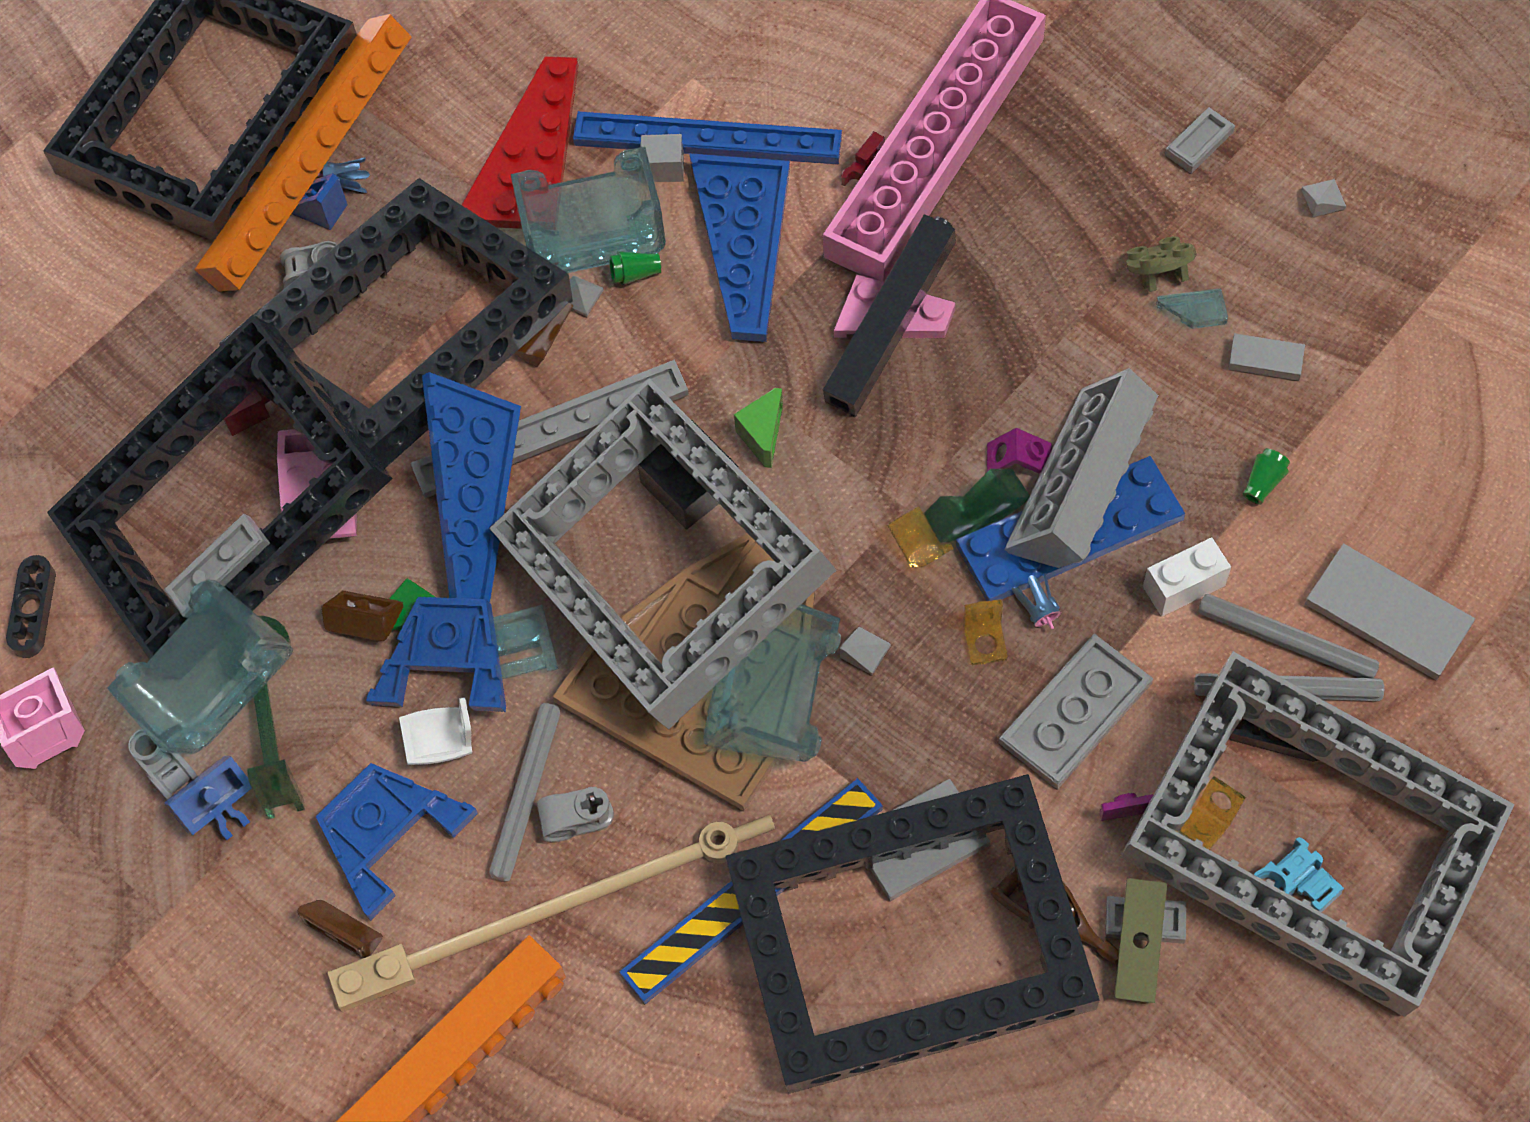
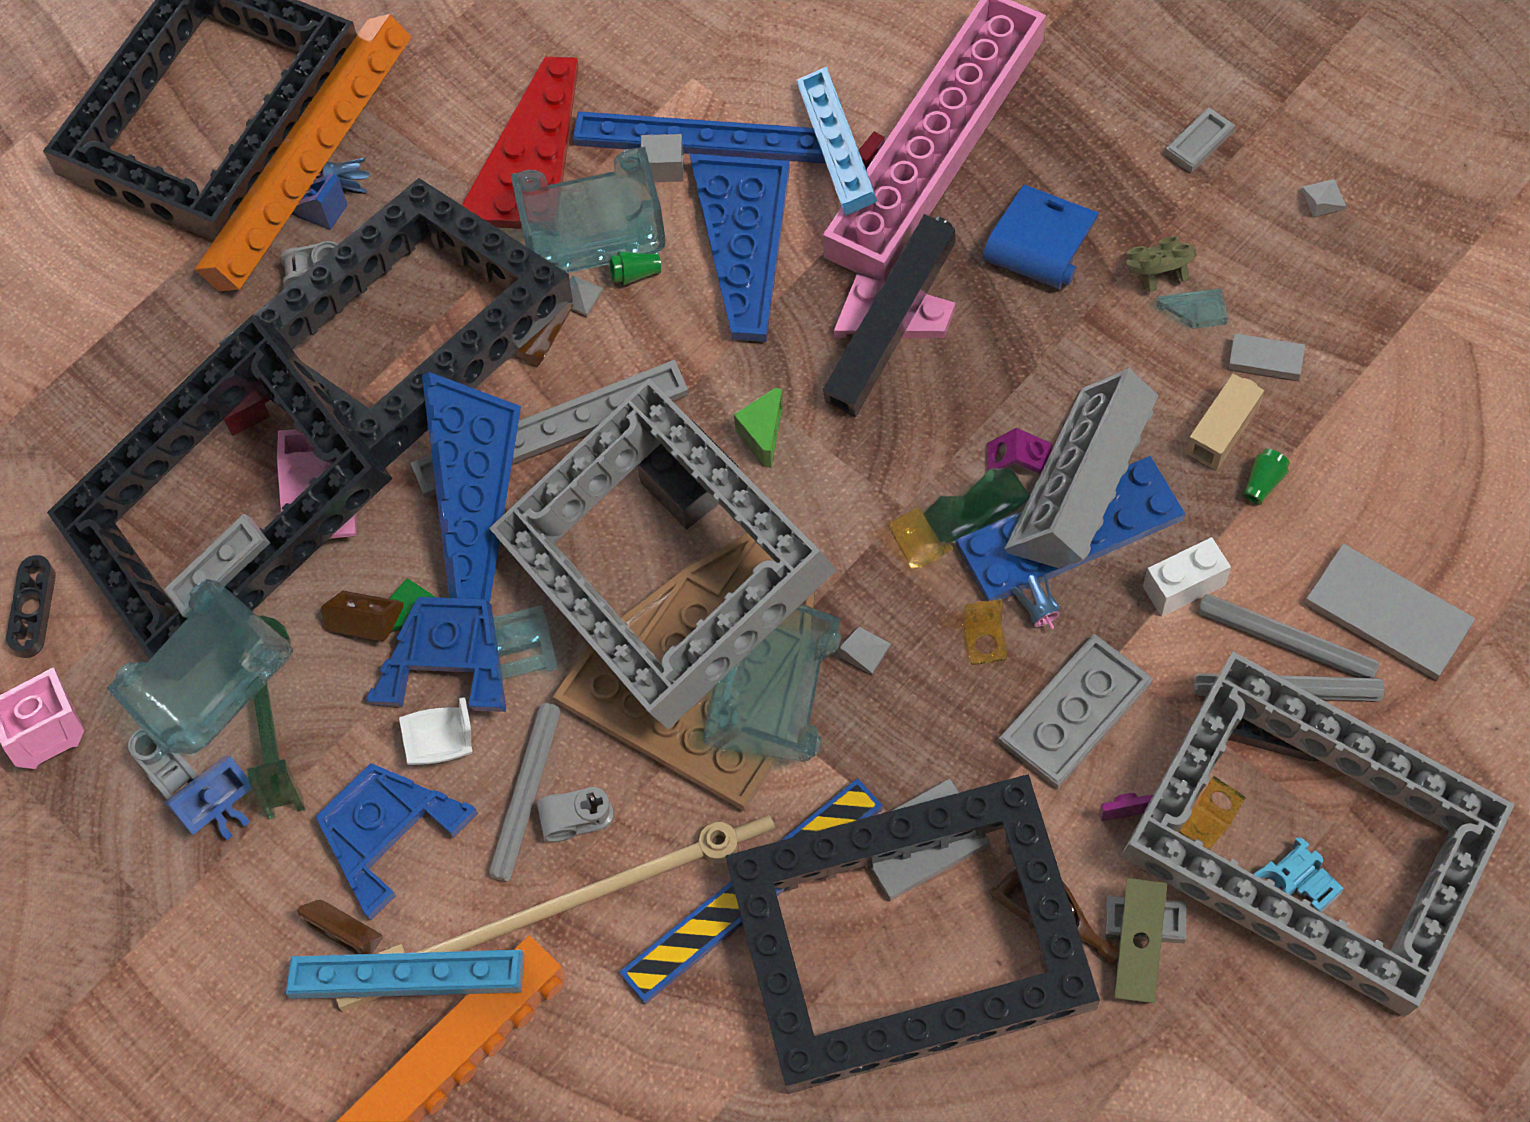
none -> dark azure tile [286,950,525,999]
none -> tile [796,67,878,215]
none -> blue door [983,184,1099,290]
none -> tan brick [1186,373,1265,471]

